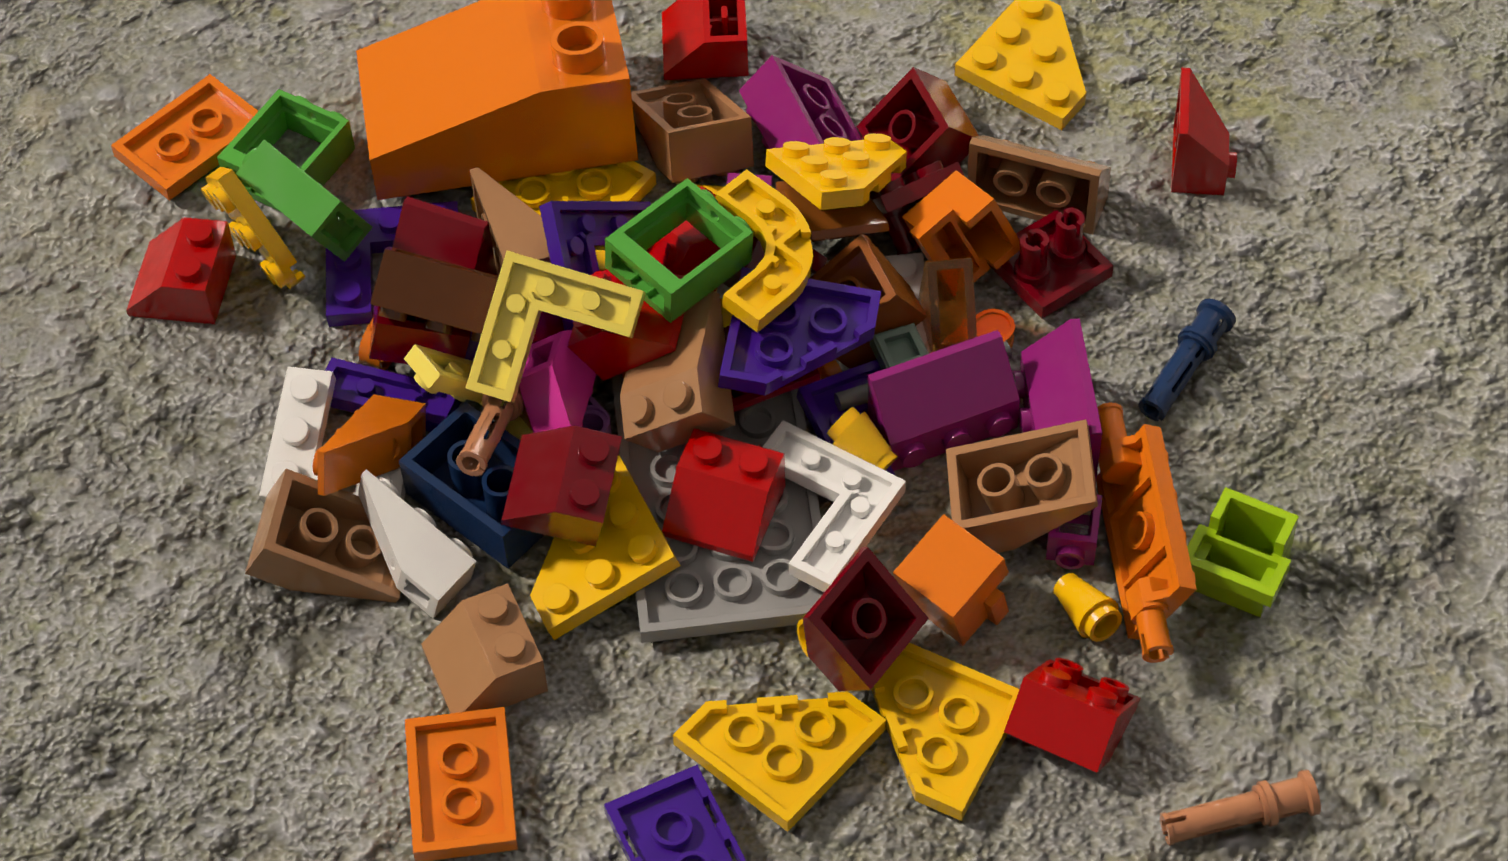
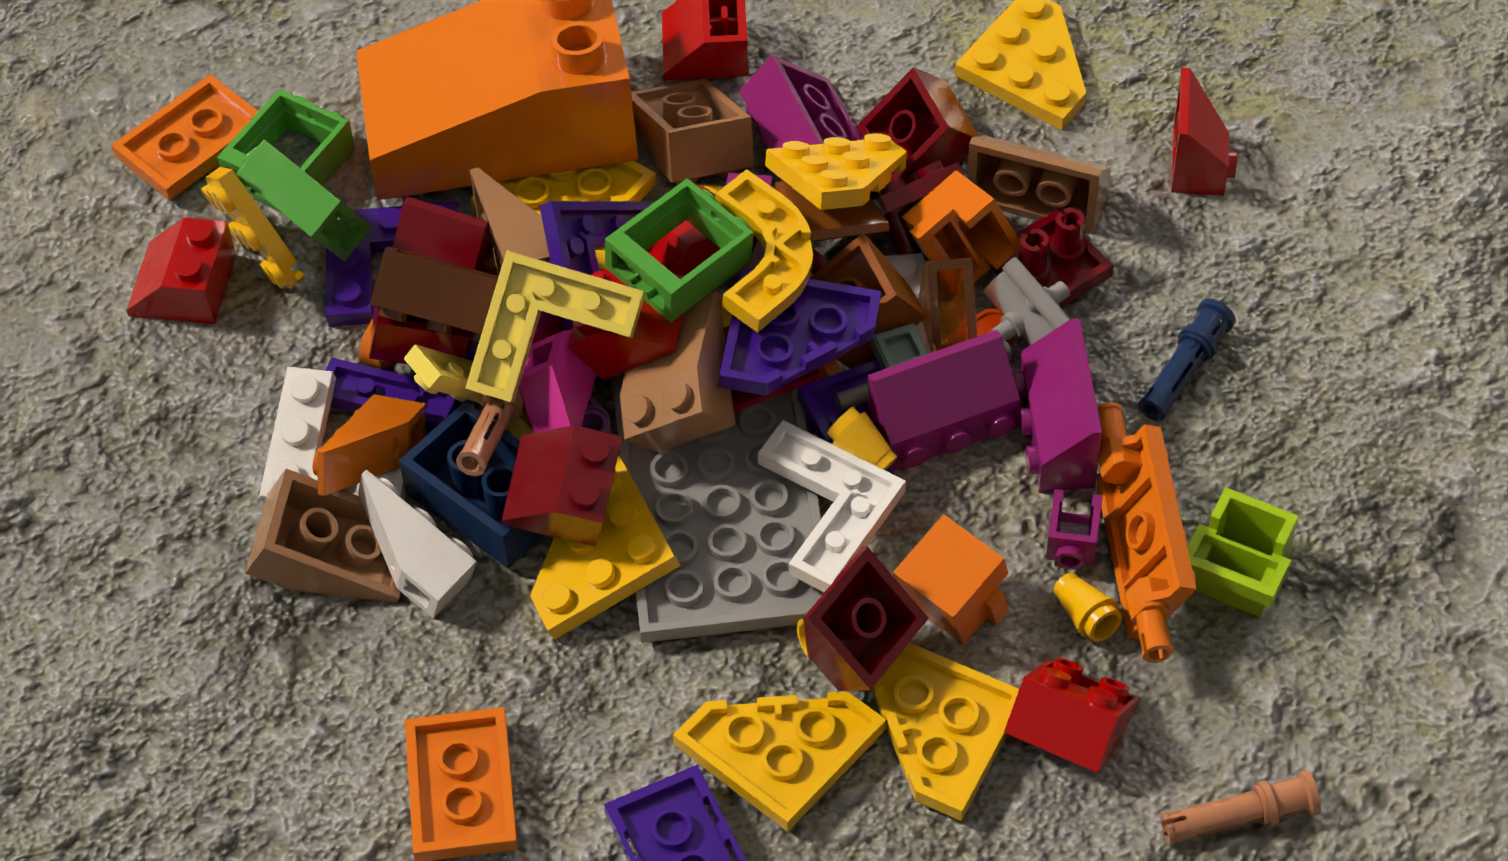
medium nougat slope [421,583,548,713] -> none
red slope [662,428,786,562] -> none
medium nougat slope [946,419,1098,553] -> none
none -> light grey pin [984,257,1070,346]

